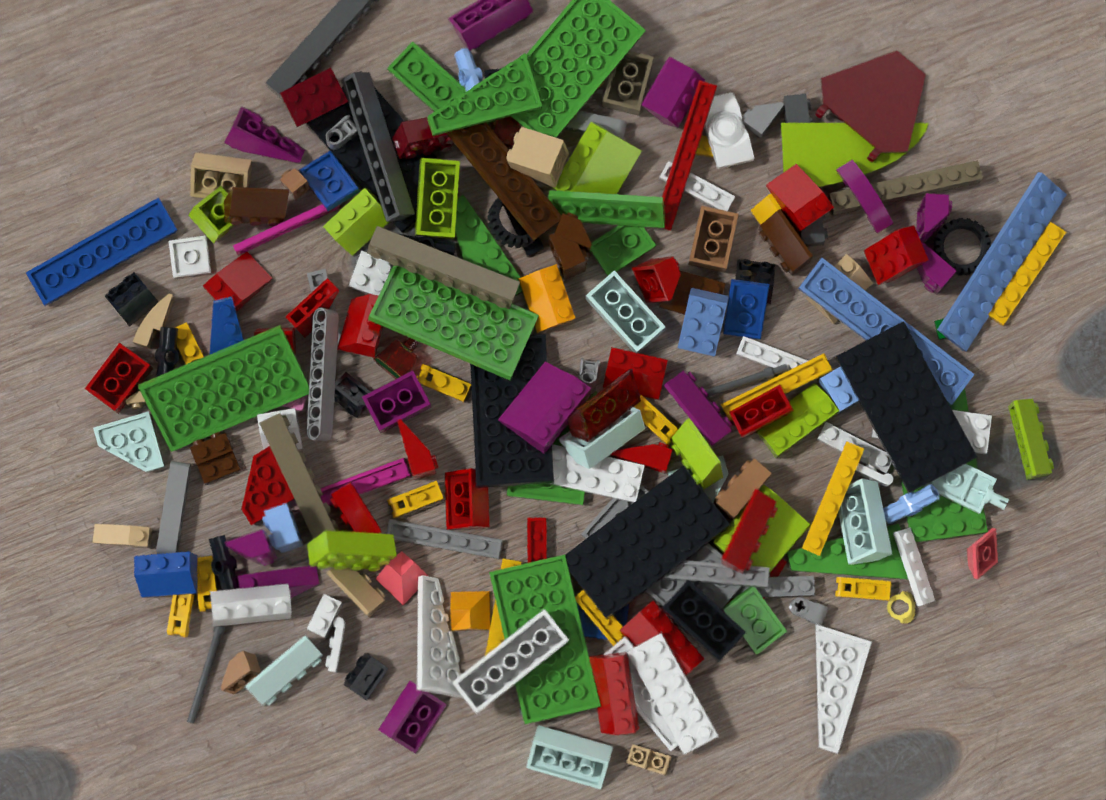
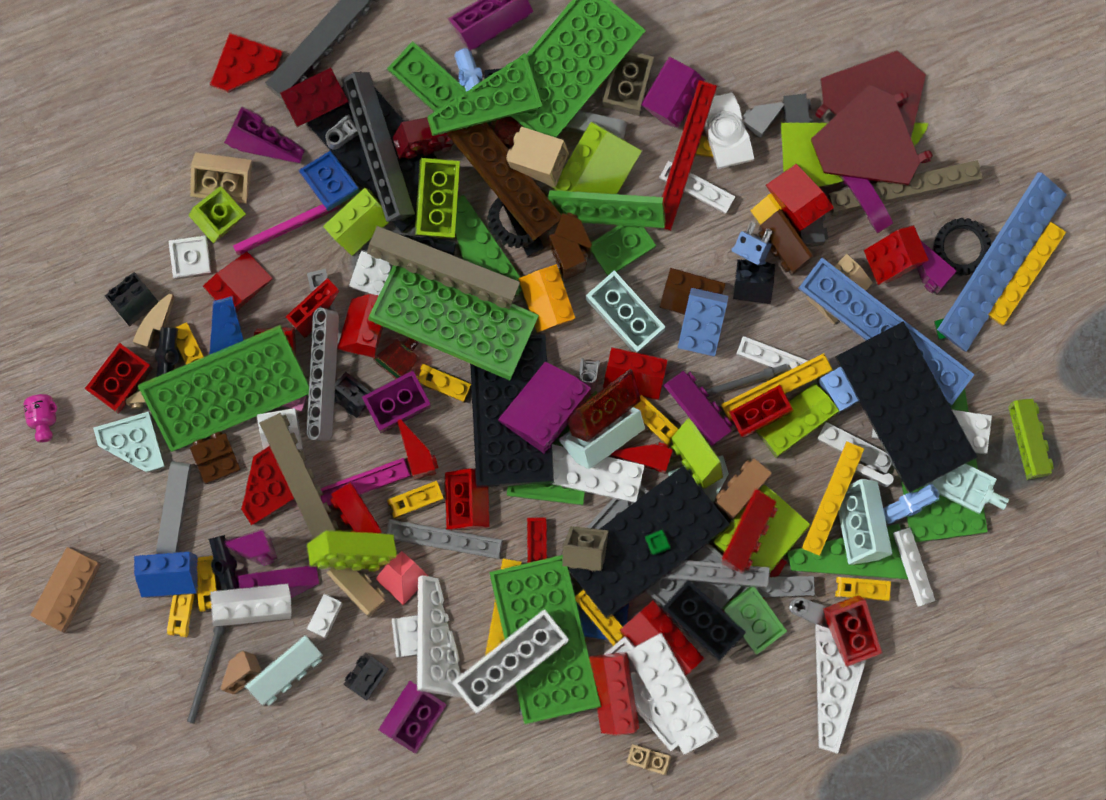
blue plate [26,197,178,306] -> none
tan slope [93,524,152,549] -> none
reddish brown slope [224,187,289,227] -> none
light blue brick [263,503,304,553] -> none
medium nougat slope [280,168,310,200] -> none
white plate [326,617,346,673] -> none
light orange slope [450,591,490,631] -> none
light aqua slope [526,725,613,789] -> none
red slope [632,256,681,303] -> none
medium nougat brick [688,206,739,273] -> none
blue tile [723,279,769,339] -> none
light yellow piece [887,591,916,624] -> none
magenta slope [916,193,952,243] -> none
coral slope [967,528,998,580] -> none
none -> dark pink piece [23,394,57,443]
none -> medium nougat slope [30,547,101,633]
none -> red plate [210,33,283,92]
none -> white plate [392,615,418,658]
none -> dark tan slope [563,526,608,571]
none -> green tile [645,529,670,556]
none -> medium blue piece [731,221,772,265]
none -> dark red flag [811,85,933,185]
none -> red slope [823,595,882,667]

